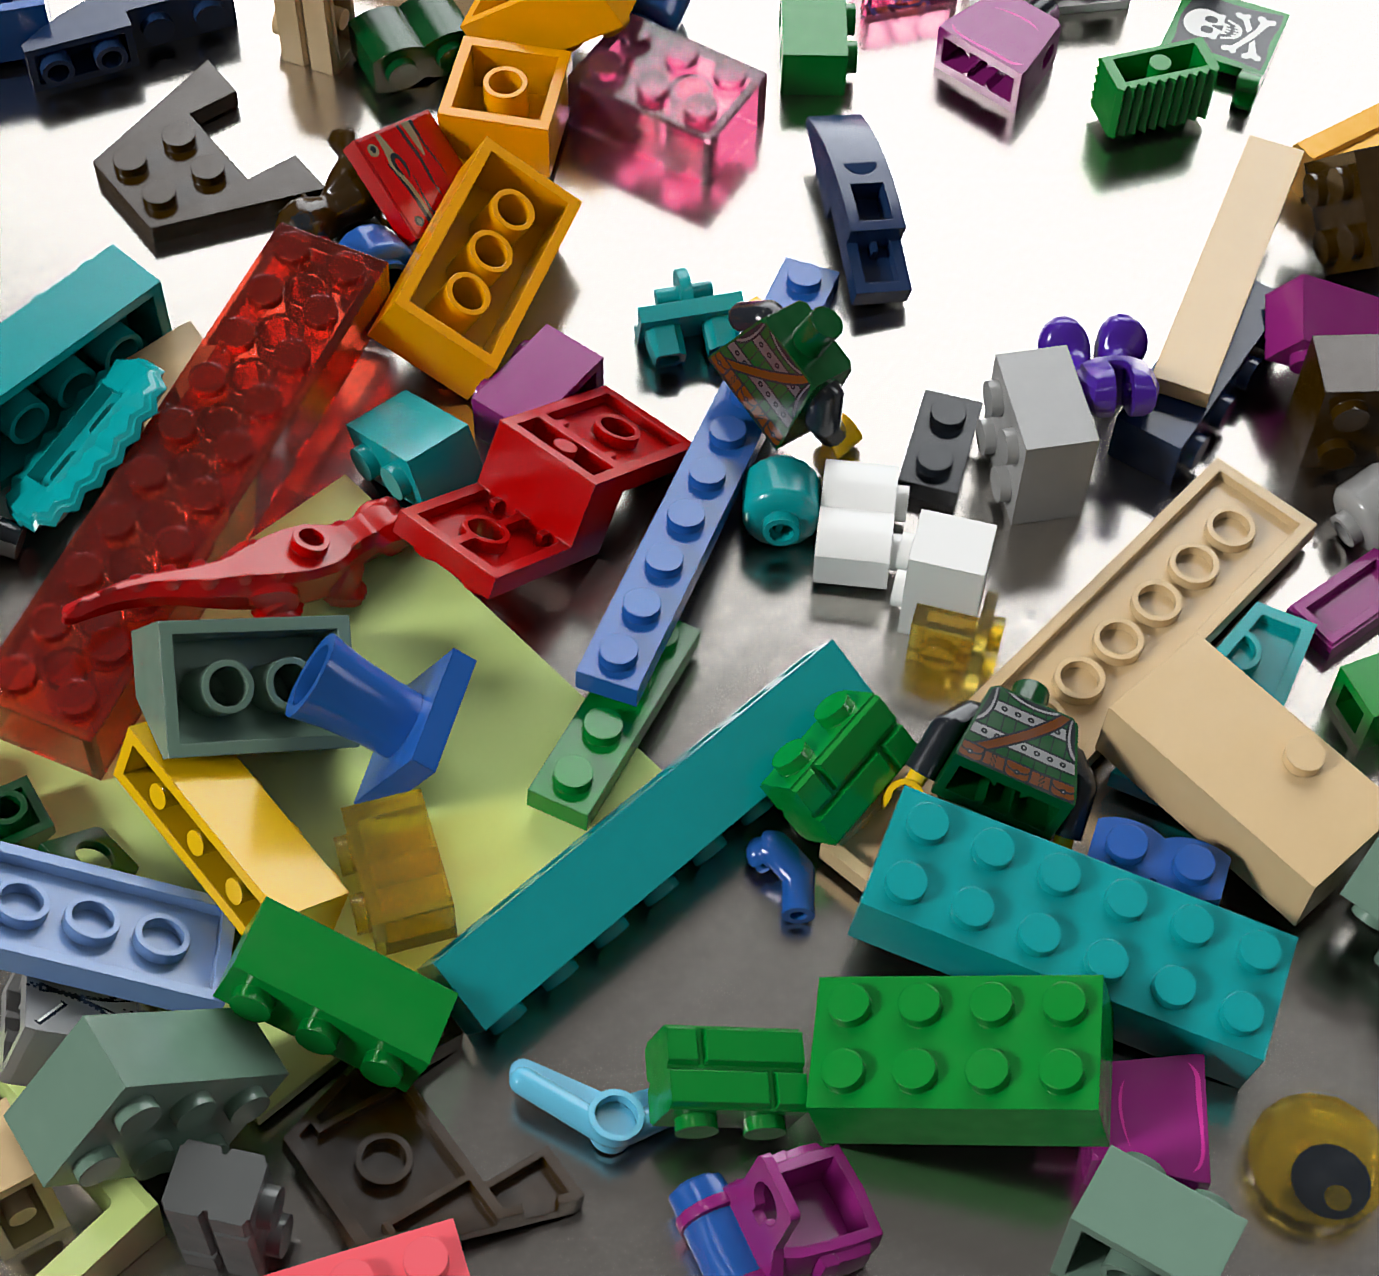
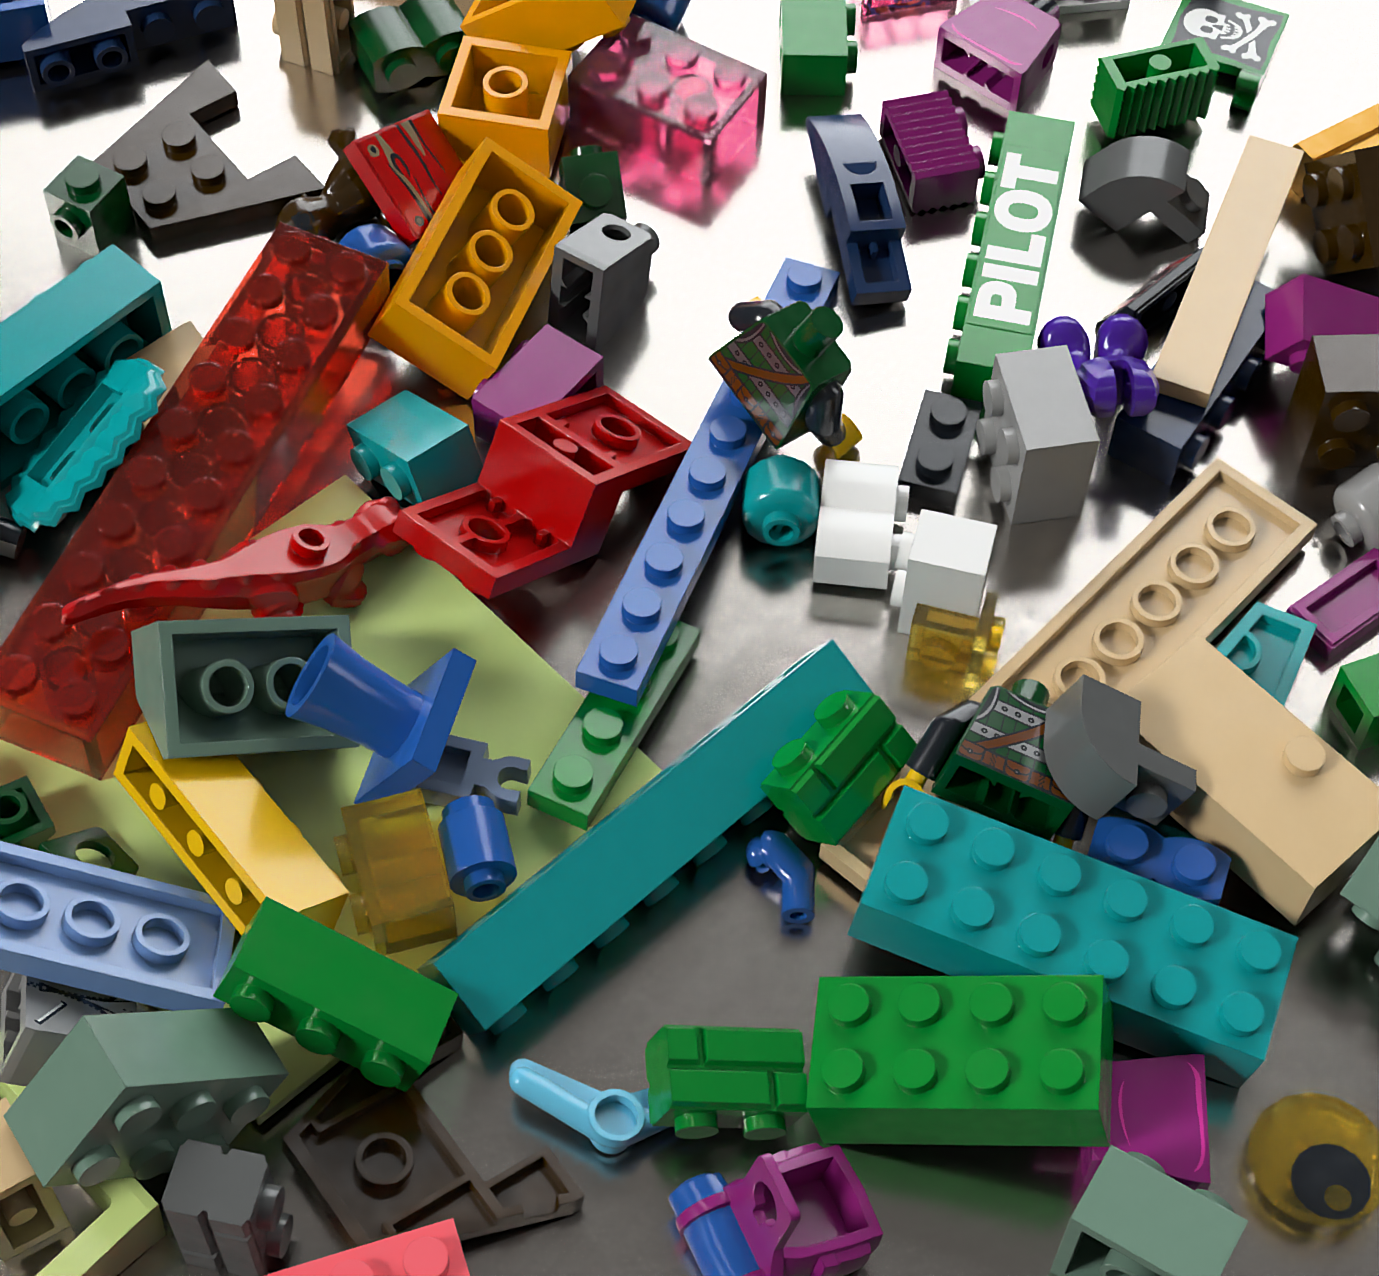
teal hips [634,267,744,368] -> none
none -> dark green brick [43,155,136,257]
none -> sand blue plate [405,735,531,816]
none -> blue brick [438,795,517,902]
none -> dark grey torso [547,213,660,353]
none -> dark green bracket [558,145,627,229]
none -> magenta brick [879,90,985,214]
none -> brick [943,110,1075,405]
none -> dark grey brick [1043,674,1197,825]
none -> dark grey brick [1078,136,1210,243]
none -> black slope [1096,247,1204,333]

